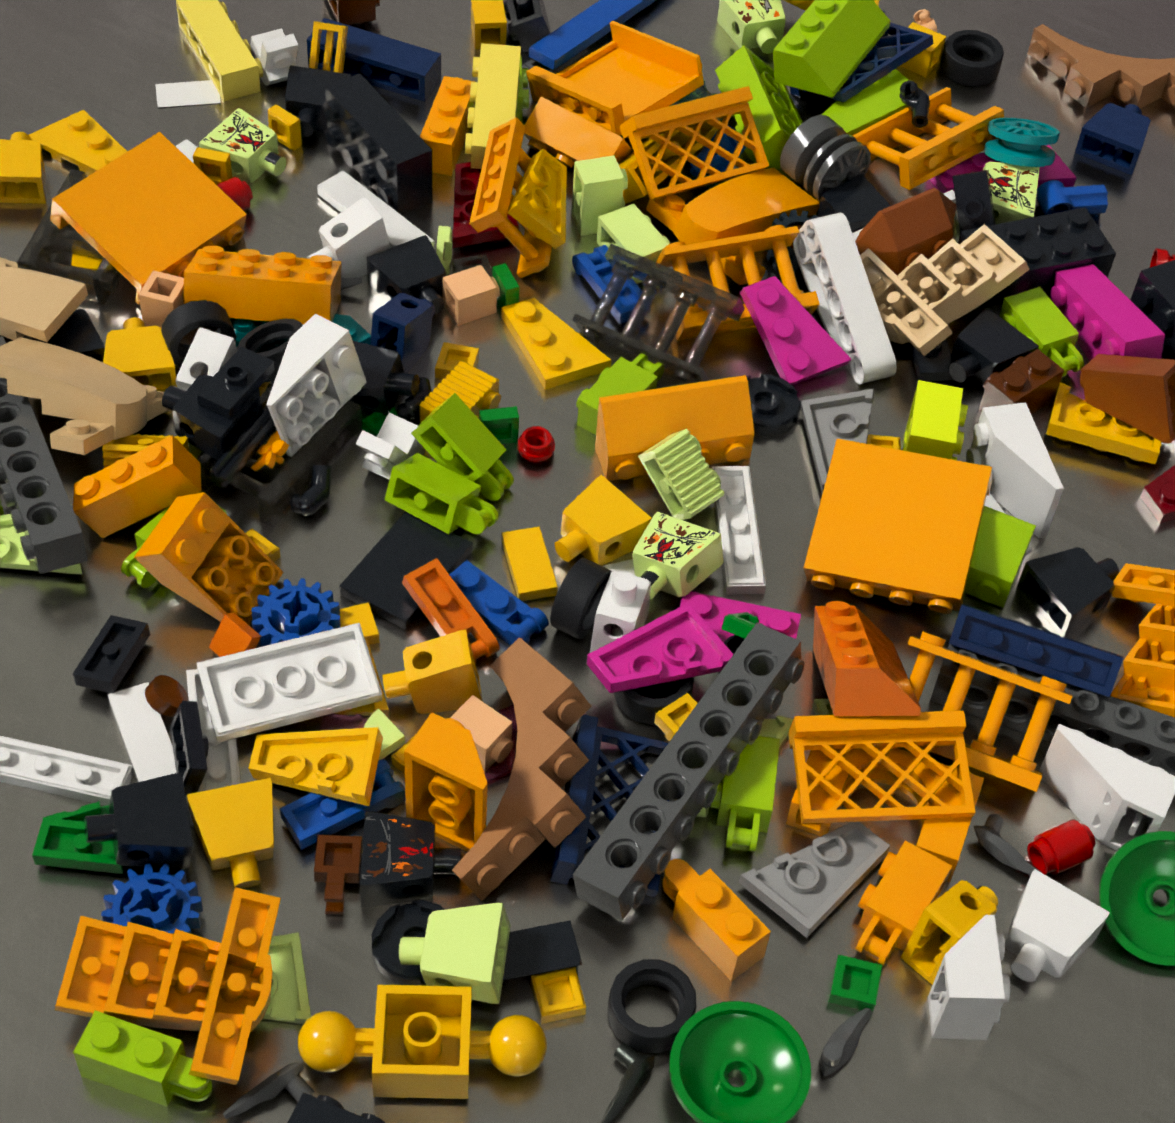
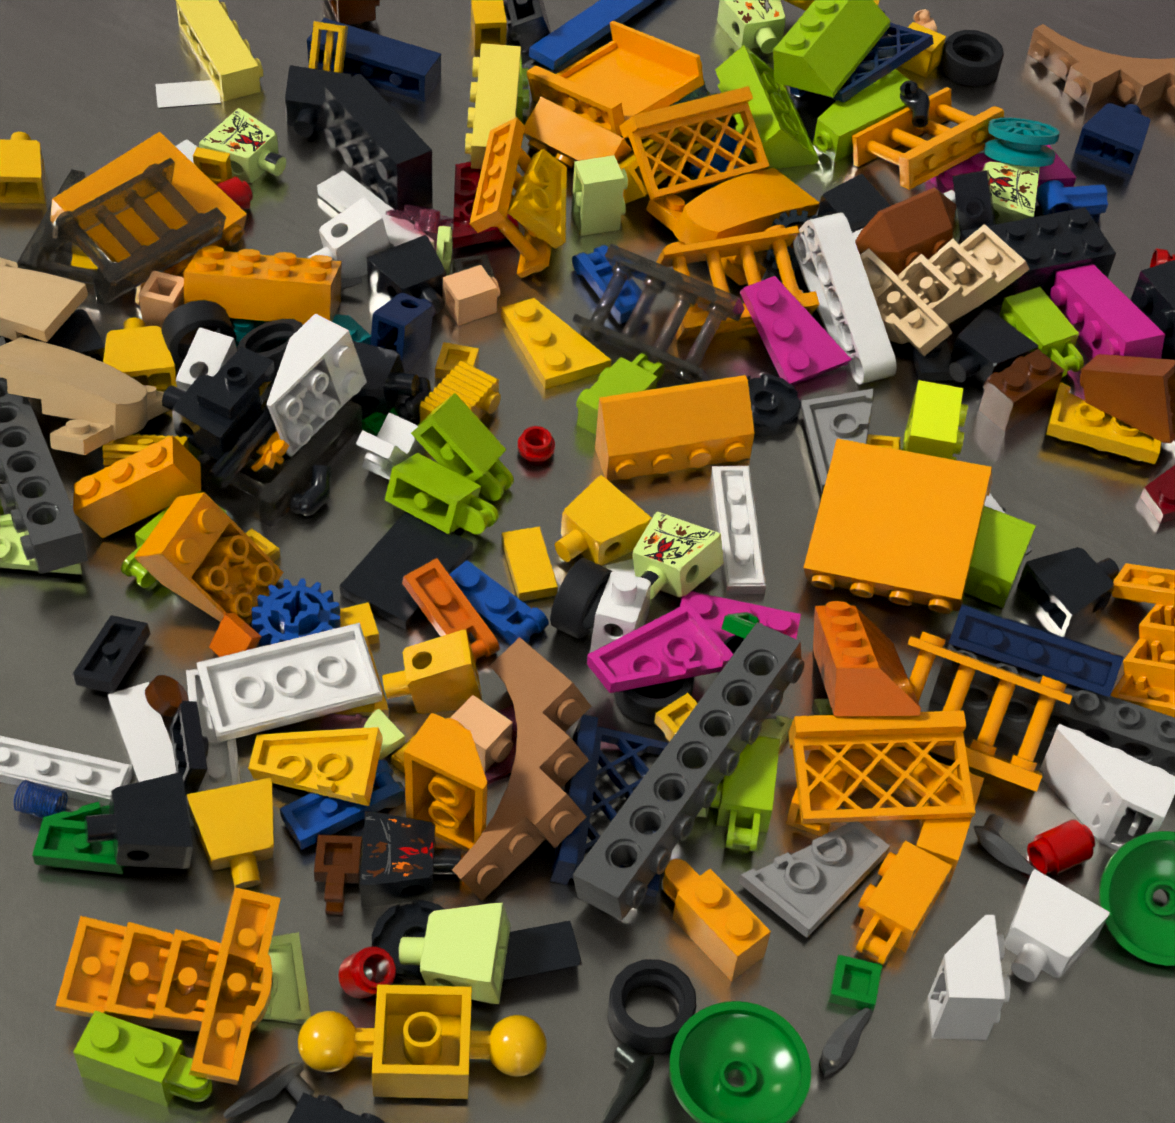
yellow wing [29,110,128,176] -> none
blue gear [101,864,203,934] -> none
white brick [250,28,298,86] -> none
yellow tile [268,104,302,151] -> none
light orange brick [420,76,475,176] -> none
green tile [479,406,519,444] -> none
green tile [492,263,520,307] -> none
yellow tile [530,967,586,1024] -> none
yellowish green brick [596,203,670,284] -> none
yellowish green brick [638,429,724,520] -> none
dark grey wheel [780,114,871,202] -> none
yellow torso [901,880,998,985] -> none
white slope [966,402,1064,538] -> none
none -> blue piece [13,780,68,818]
none -> clear smoke fence [52,158,226,304]
none -> red brick [338,947,396,999]
none -> clear pink plate [385,204,454,233]

